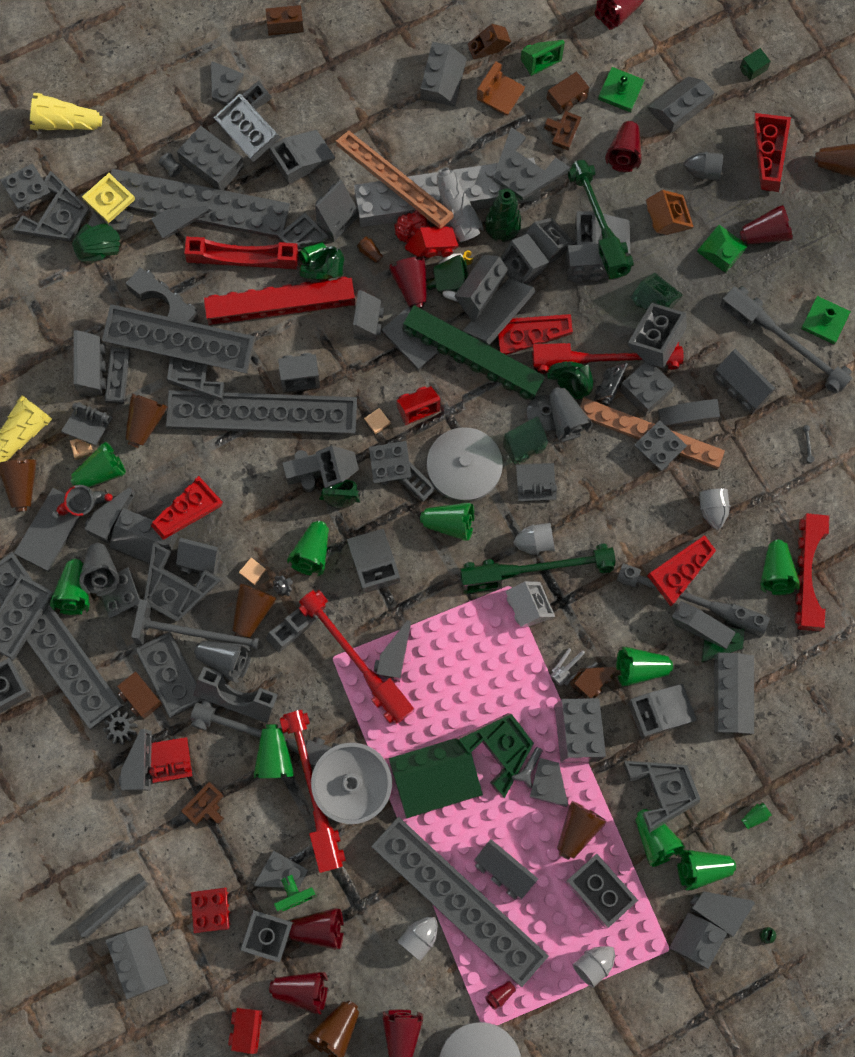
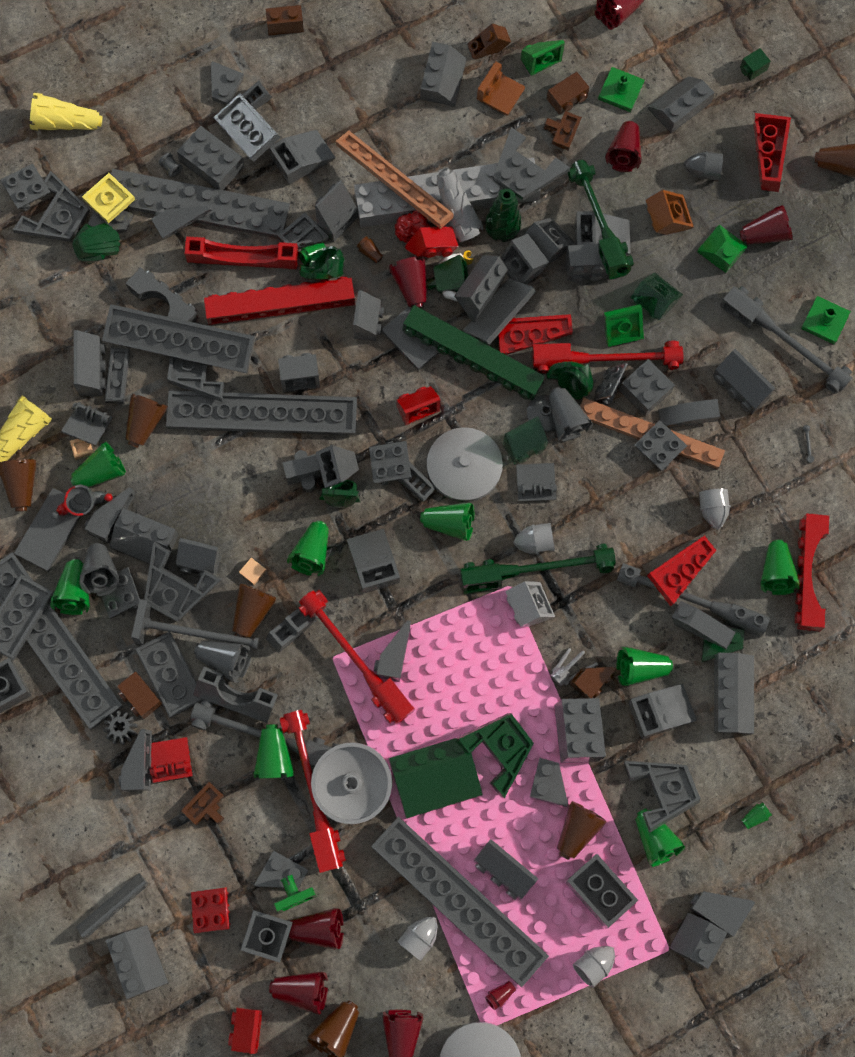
red wing [151,476,223,540] -> none
dark grey plant [273,575,293,596] -> none
light nougat tile [364,408,391,435] -> none
dark grey piece [511,747,543,788] -> none
dark grey slope [628,303,687,368] -> none
green cone [677,850,736,891] -> none
dark green hinge [759,927,776,944] -> none
none -> green tile [604,304,644,347]

